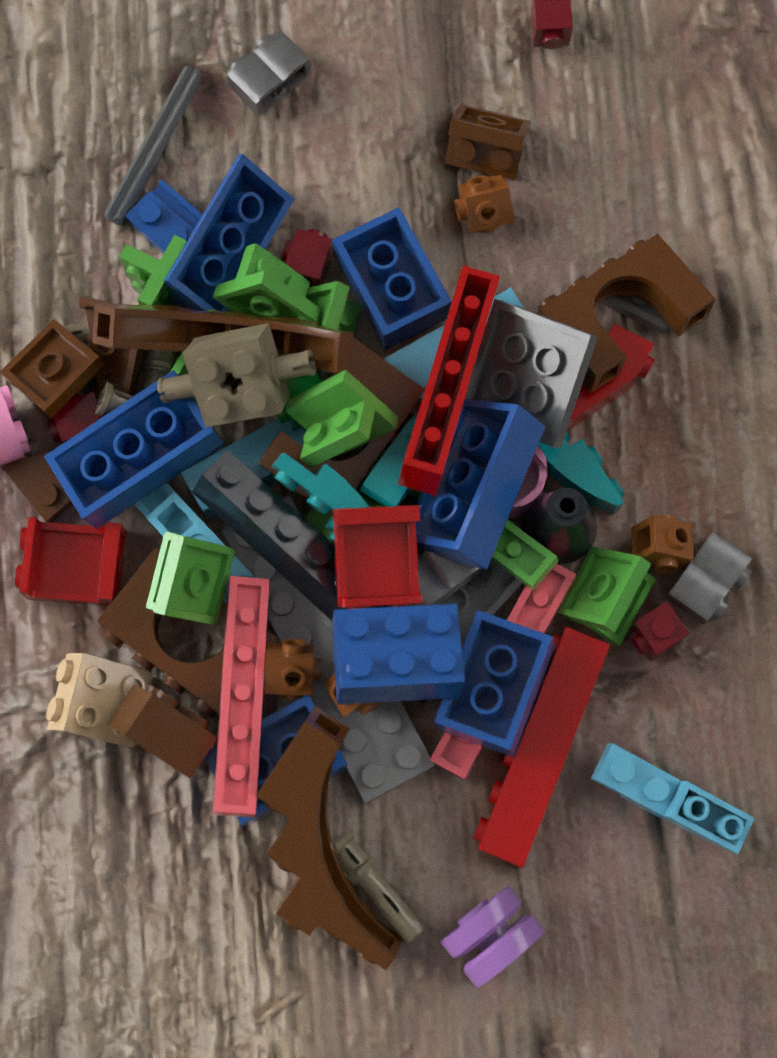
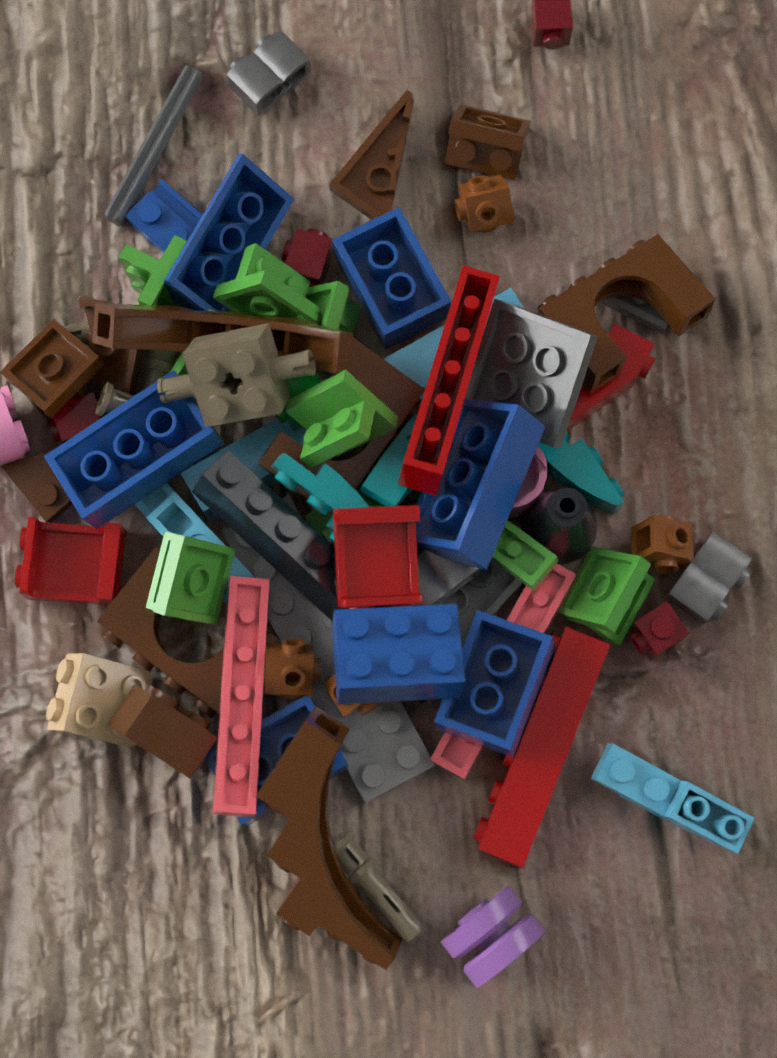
none -> reddish brown wing [329,90,414,220]

